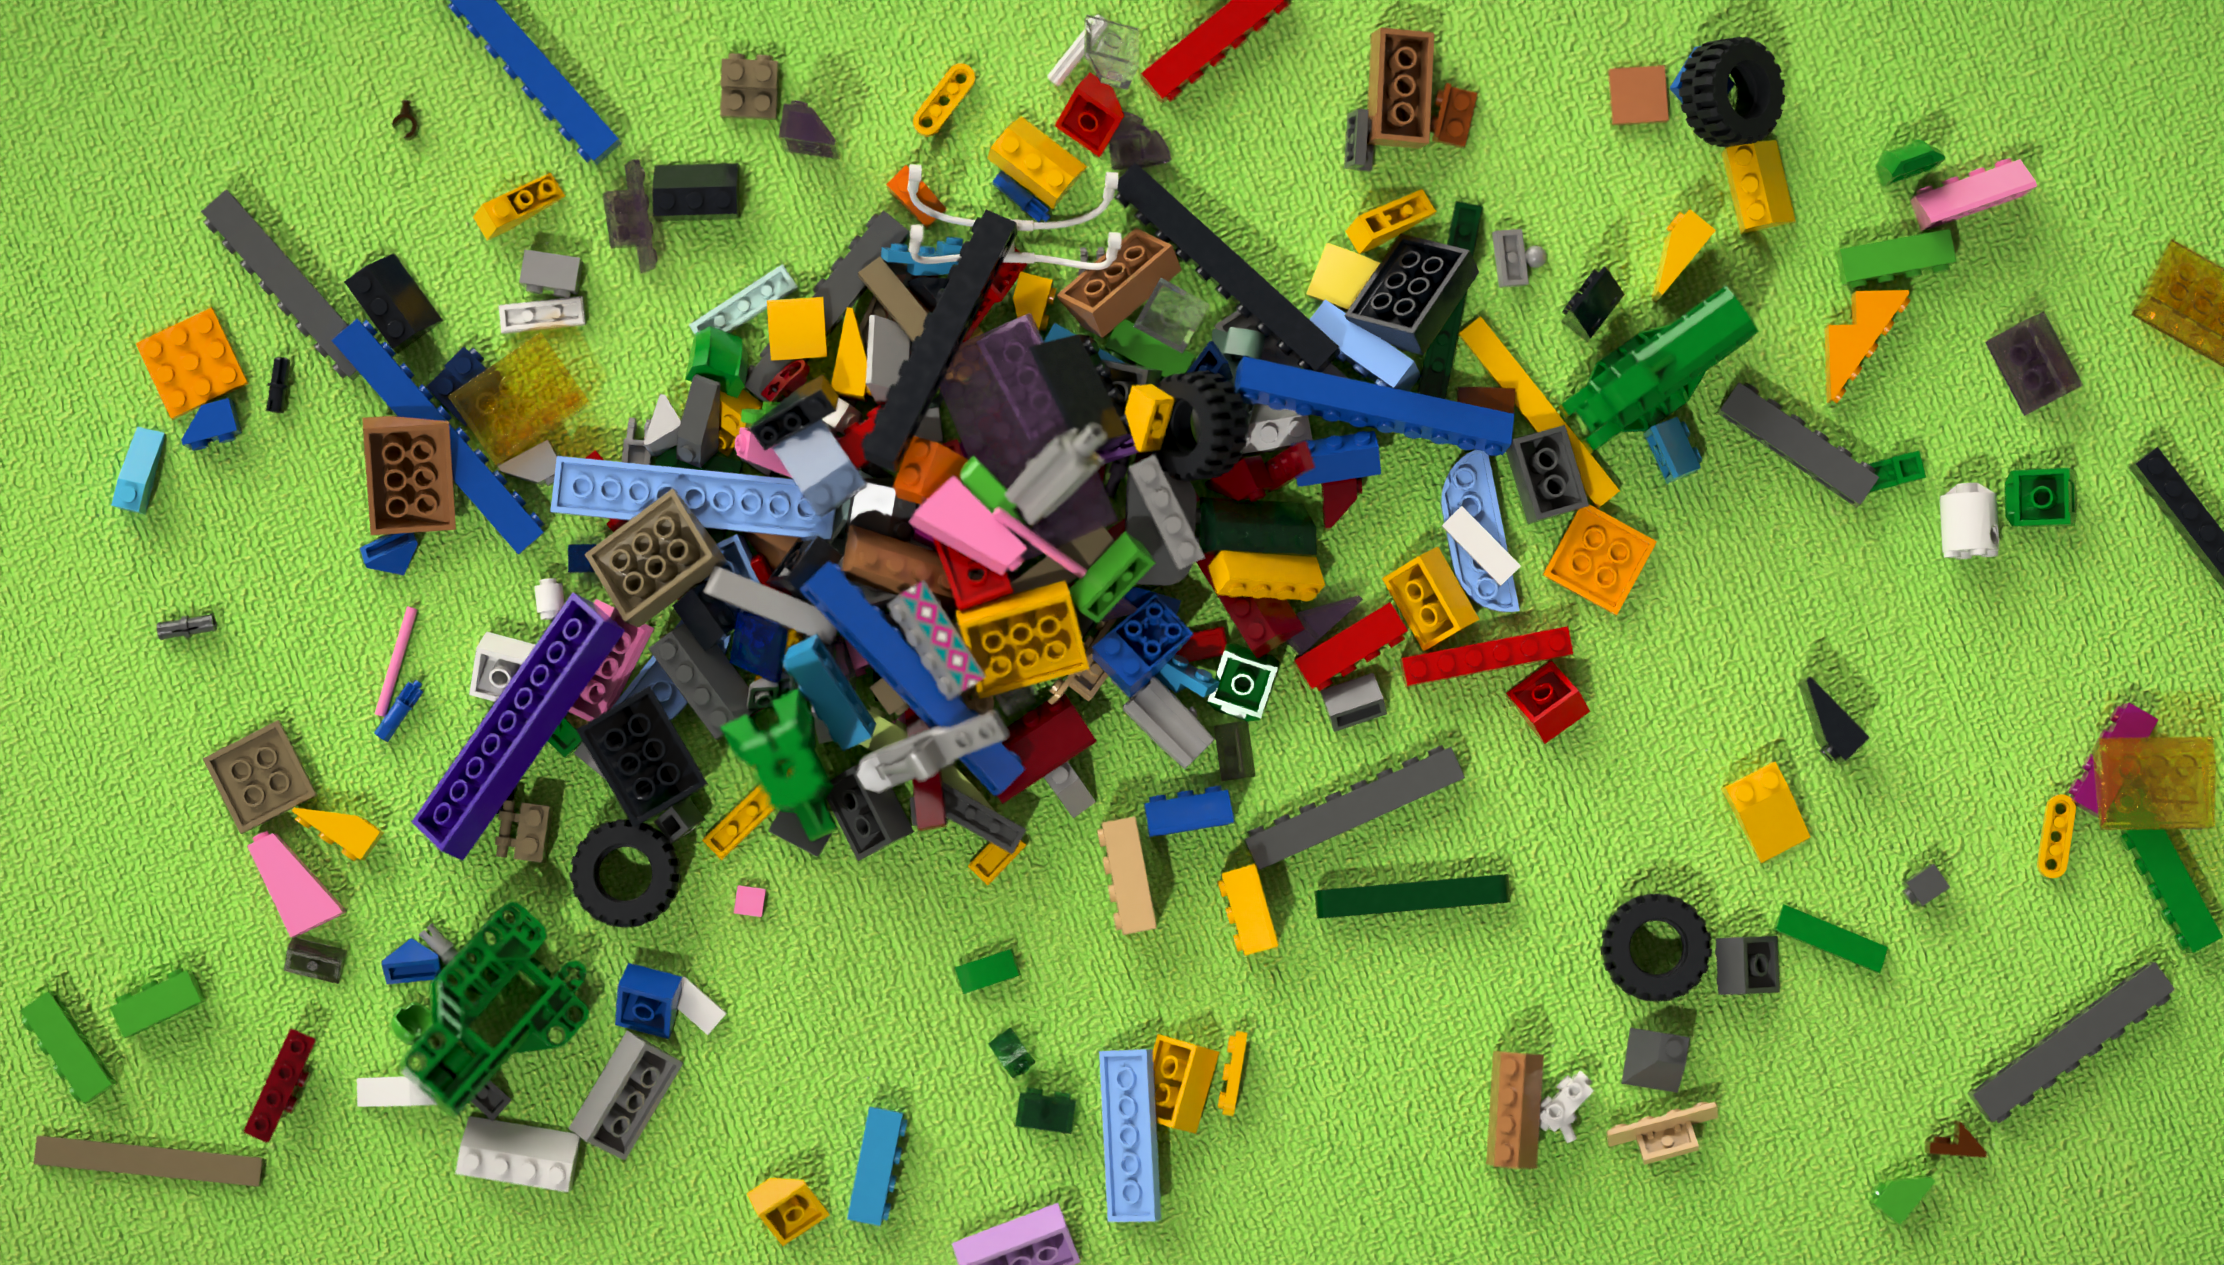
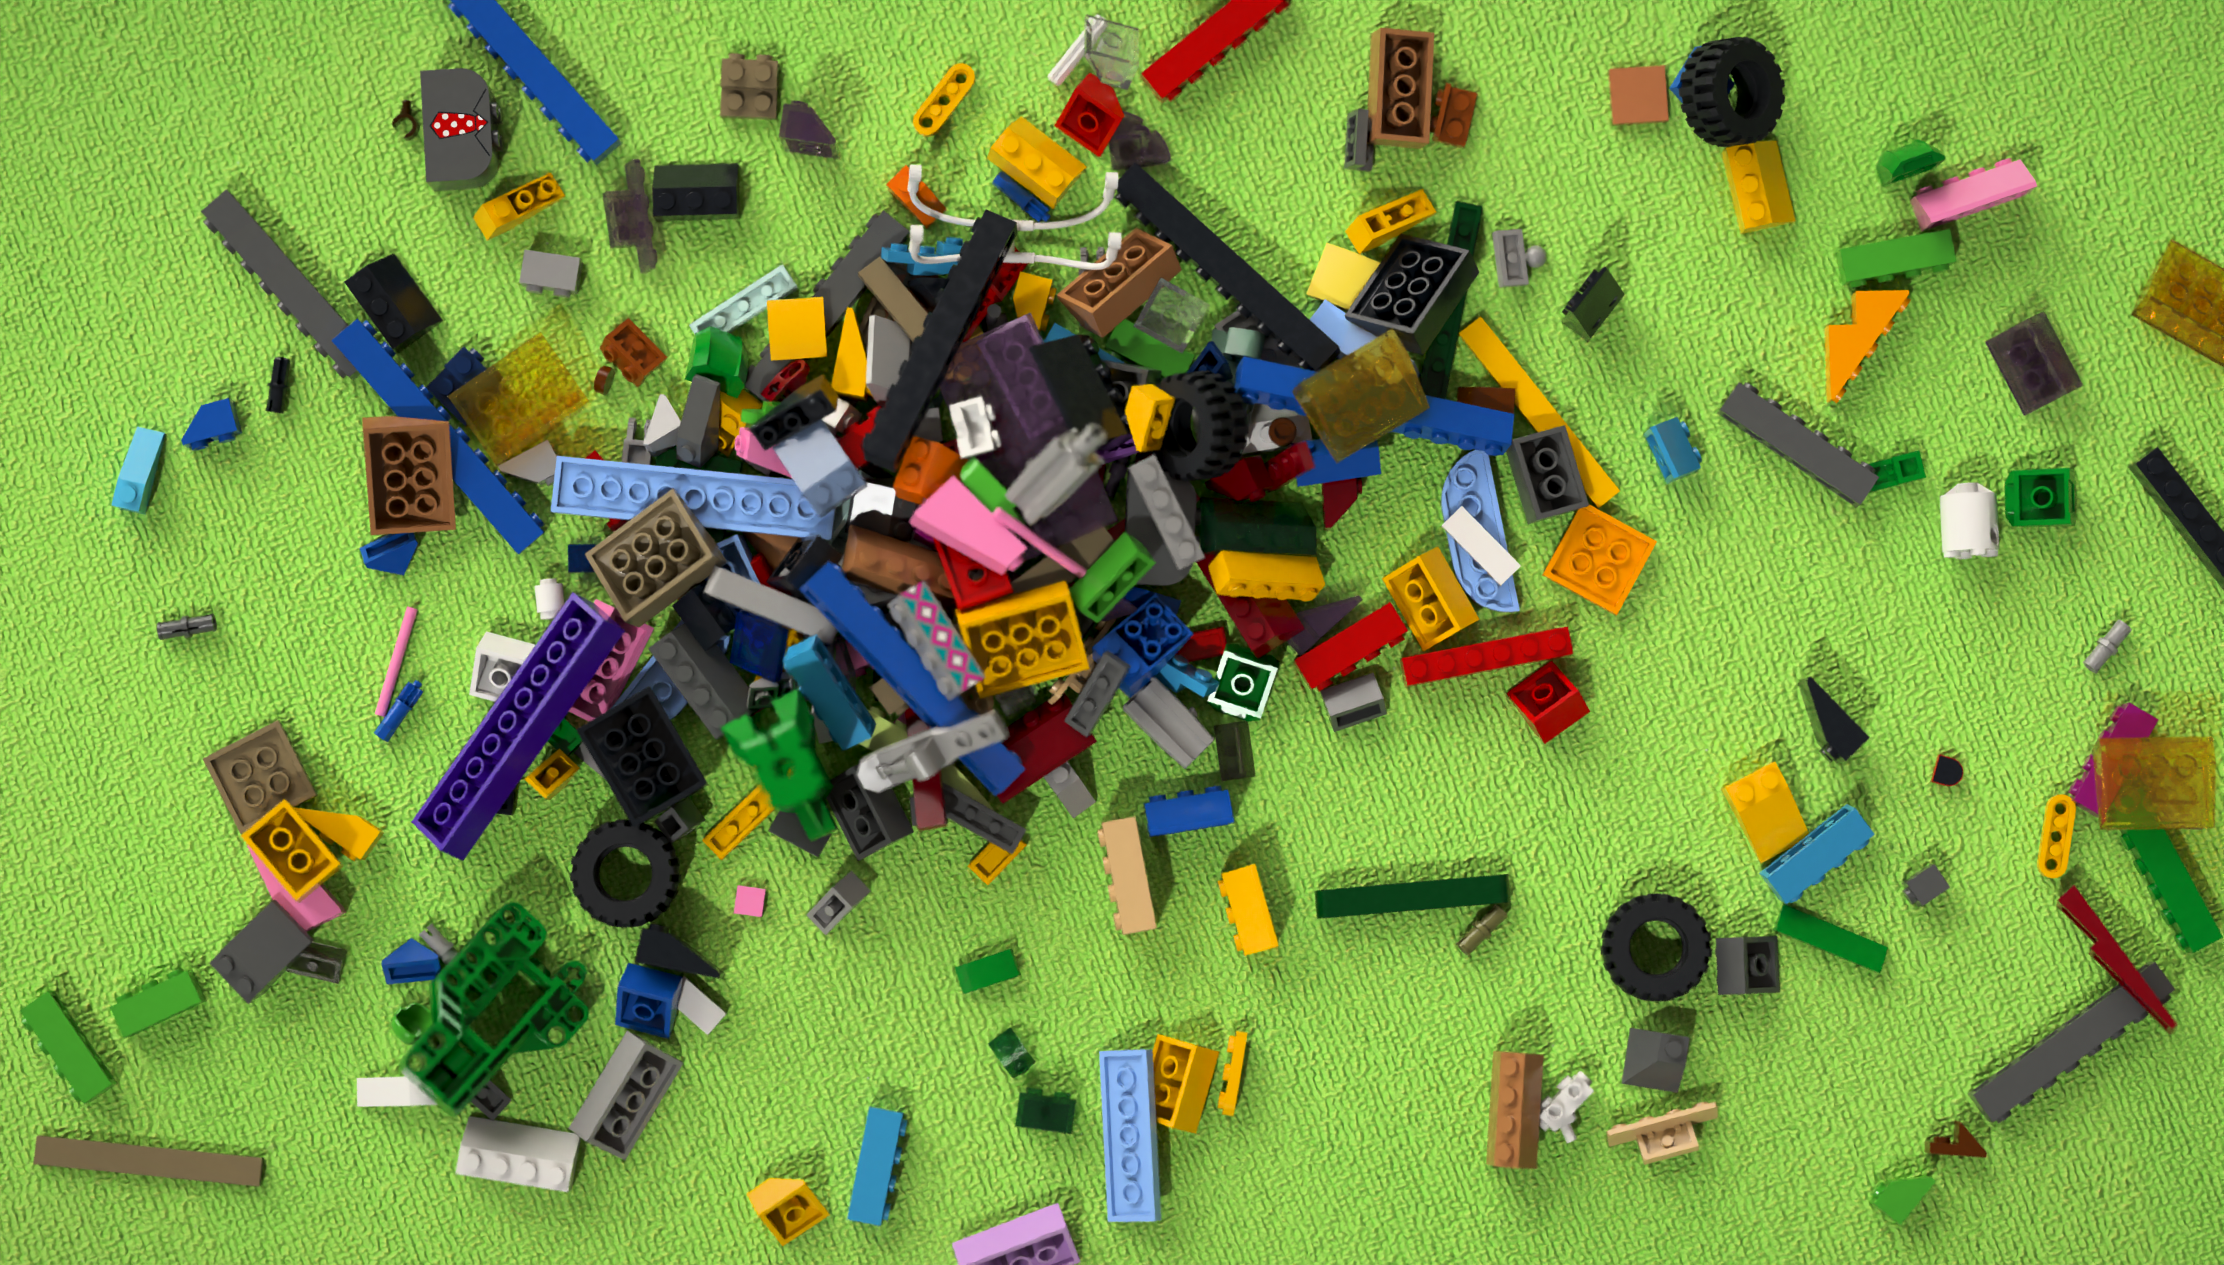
light orange plate [135,307,249,420] -> none
dark red bracket [243,1029,316,1143] -> none
dark tan brick [495,801,554,863] -> none
white tile [499,296,586,334] -> none
dark grey brick [1244,745,1465,870] -> none
green connector [1558,285,1759,454] -> none
yellow slope [1652,209,1716,302] -> none
none -> dark grey slope [210,900,314,1004]
none -> yellow brick [241,799,343,903]
none -> dark grey brick [420,68,504,191]
none -> yellow slope [525,749,579,800]
none -> reddish brown tile [594,366,615,395]
none -> dark orange bracket [600,318,667,387]
none -> black slope [635,924,725,979]
none -> light grey slope [807,871,871,935]
none -> white cylinder [949,396,1002,459]
none -> dark grey bar [981,304,1008,337]
none -> dark grey plate [1064,651,1131,737]
none -> reddish brown tile [1268,417,1297,447]
none -> clear yellow slope [1292,329,1430,463]
none -> olive pin [1456,904,1508,957]
none -> dark azure brick [1759,804,1875,904]
none -> black tile [1930,755,1963,786]
none -> dark red slope [2057,885,2177,1035]
none -> light grey pin [2083,619,2132,674]

